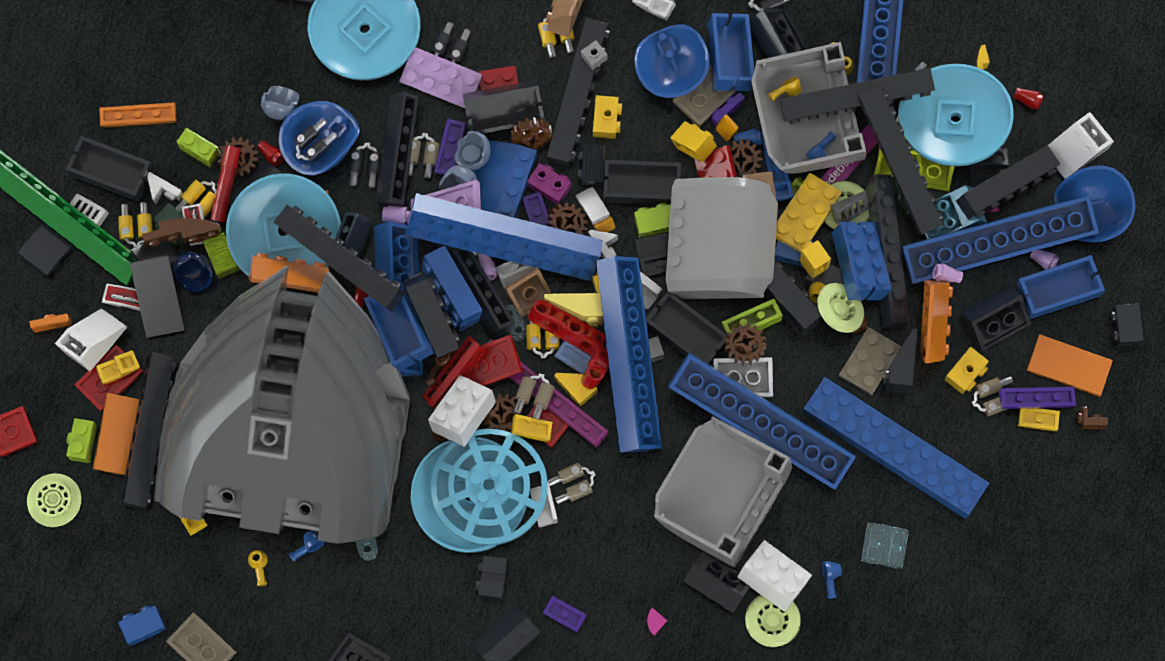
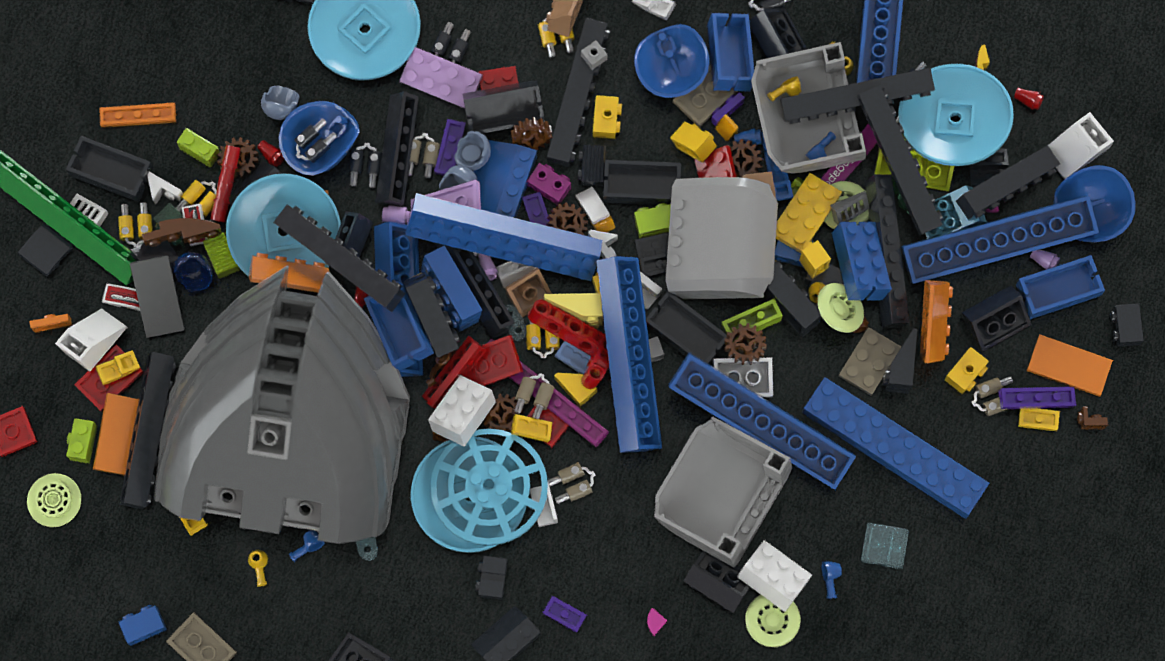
lavender cone [933,263,963,283] -> none

